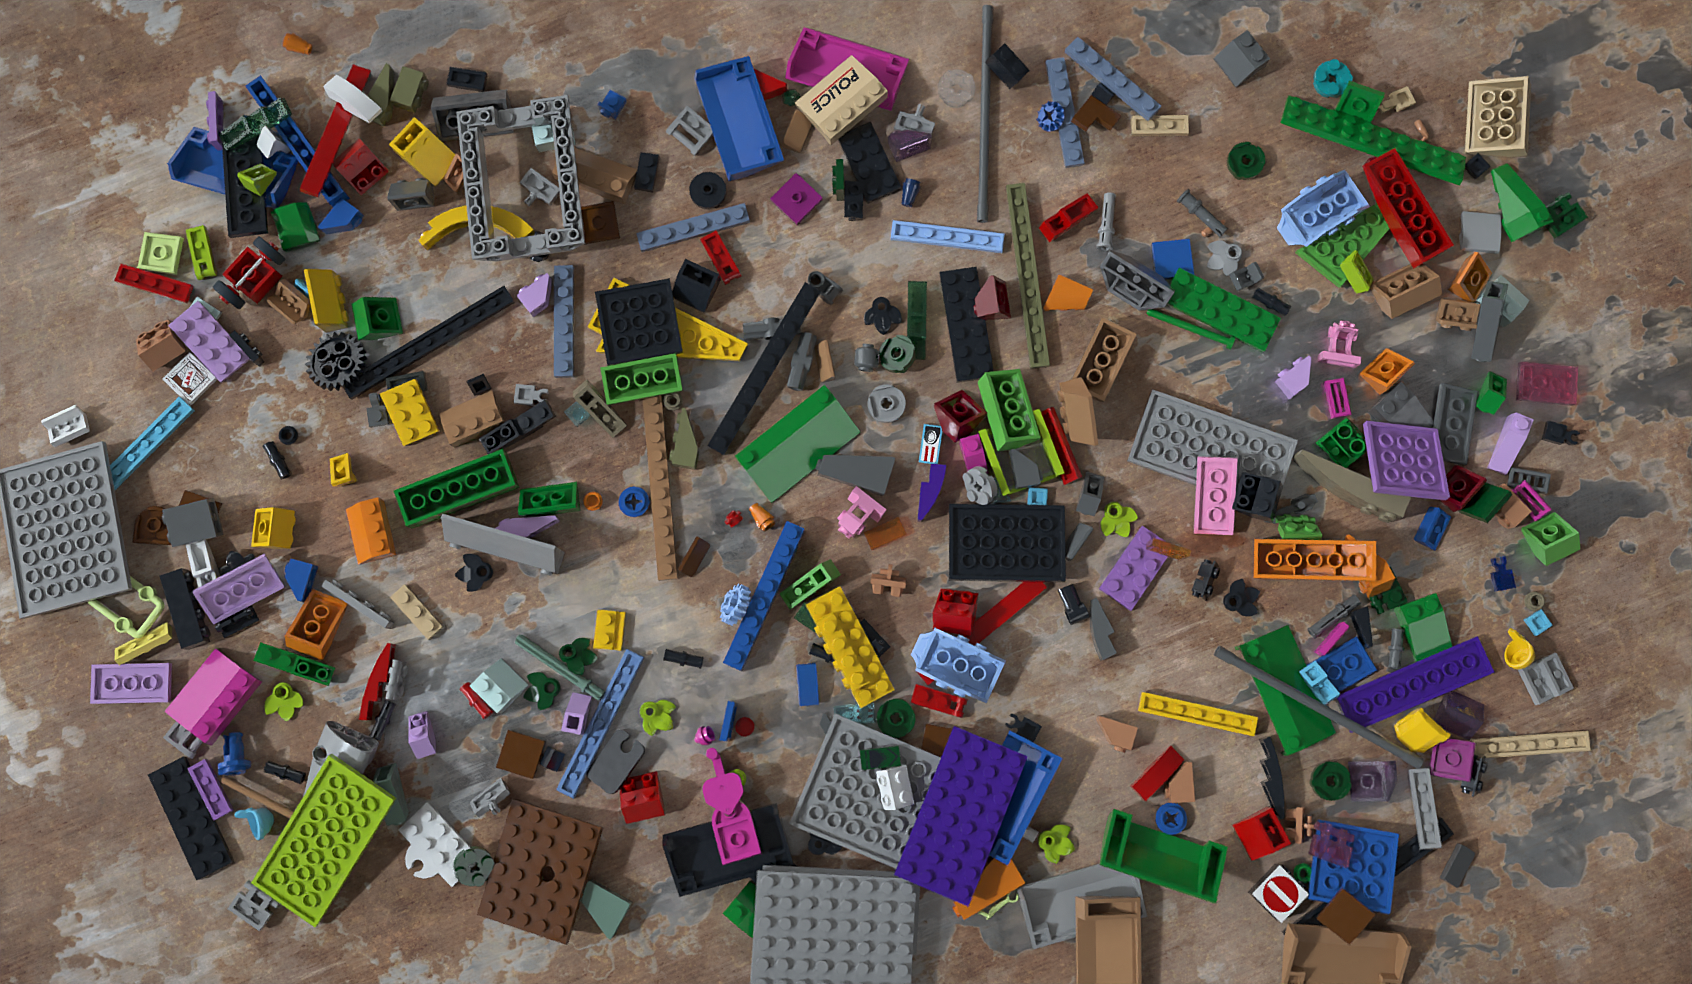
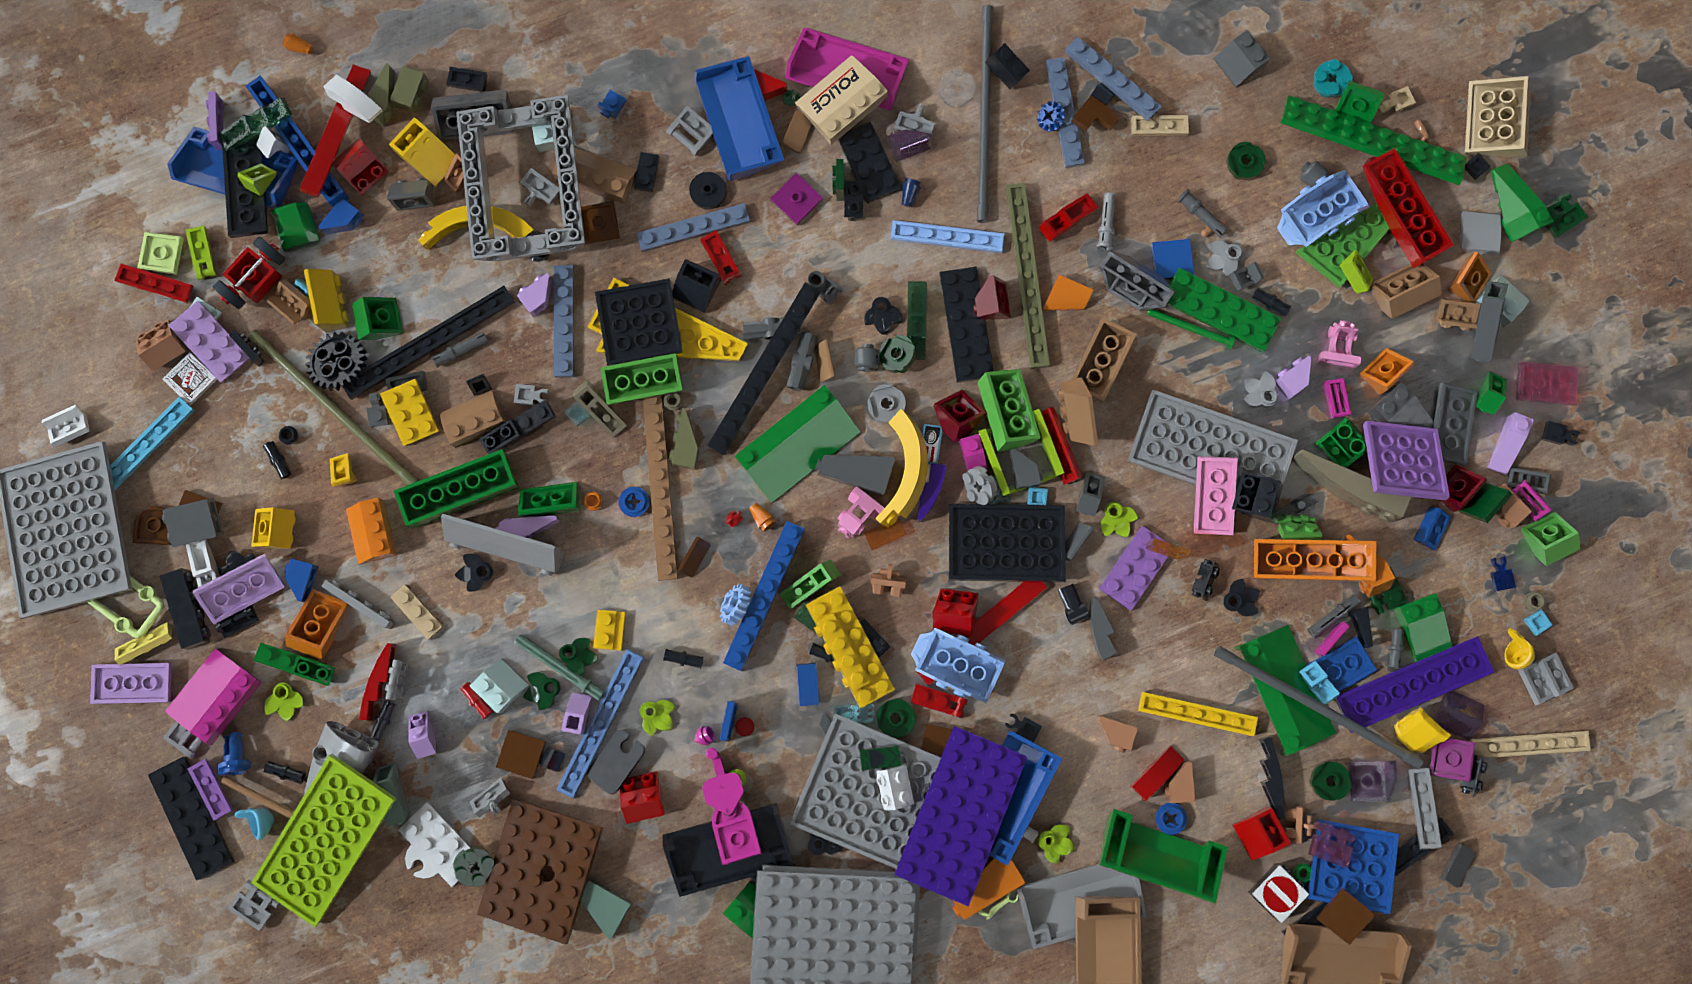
none -> olive piece [249,330,419,485]
none -> dark grey pin [432,332,489,368]
none -> yellow arch [875,409,928,527]
none -> light grey plate [1244,371,1278,407]
none -> dark grey head [1300,161,1328,188]

